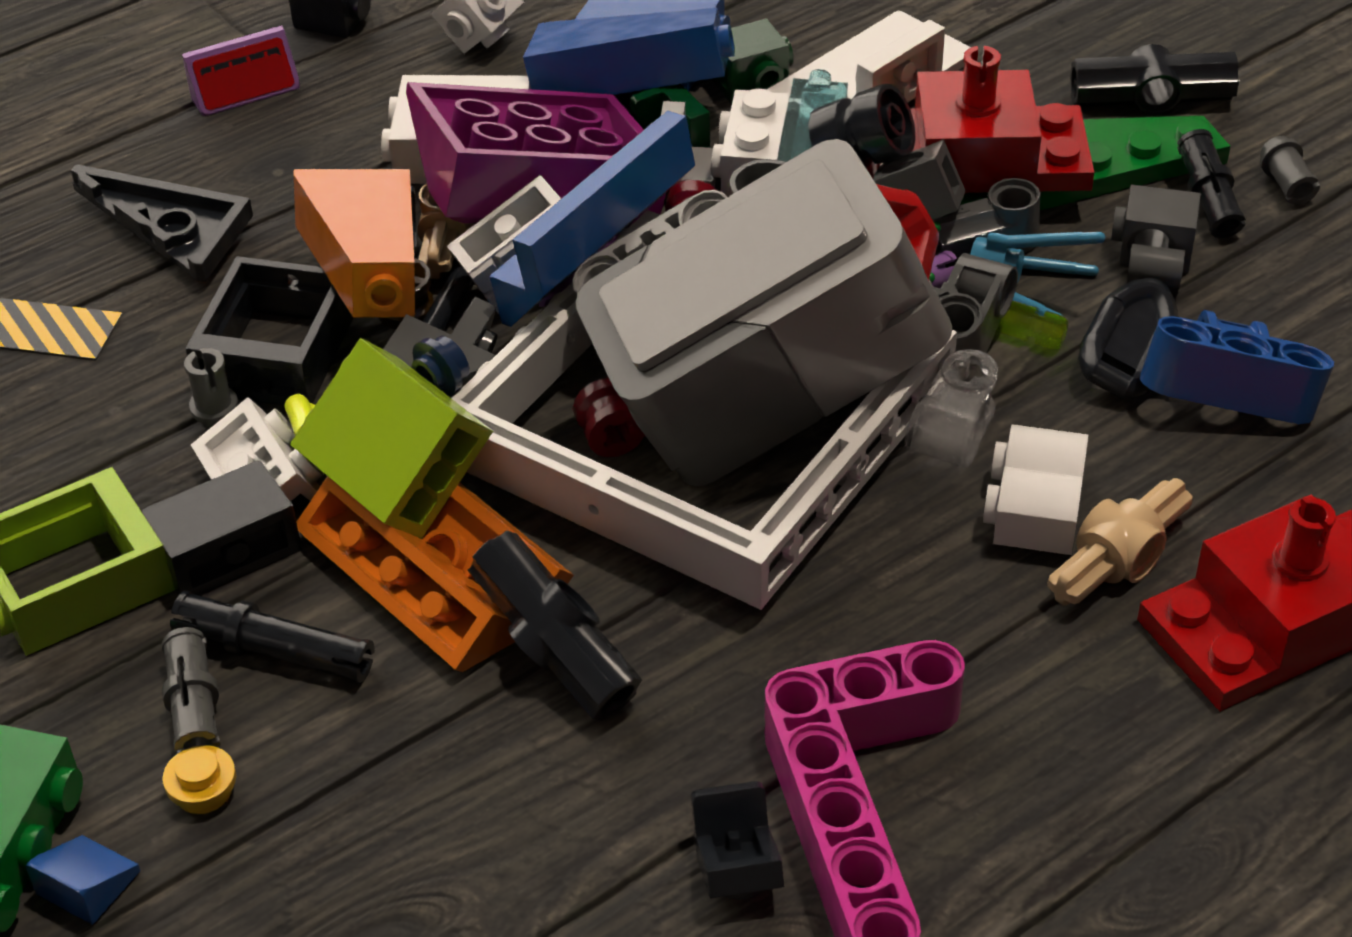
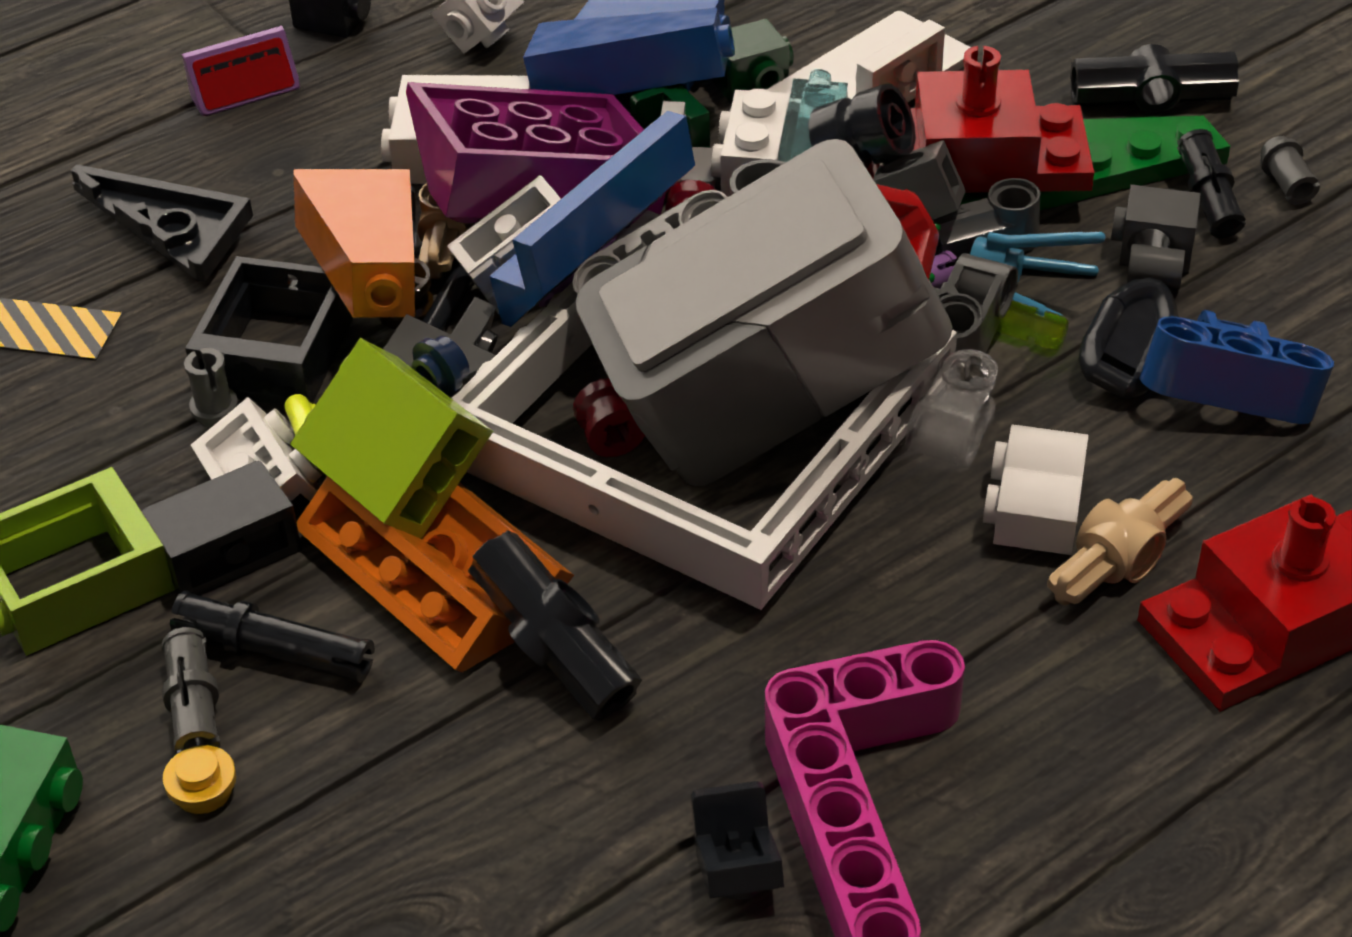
blue slope [26,835,141,925] -> none

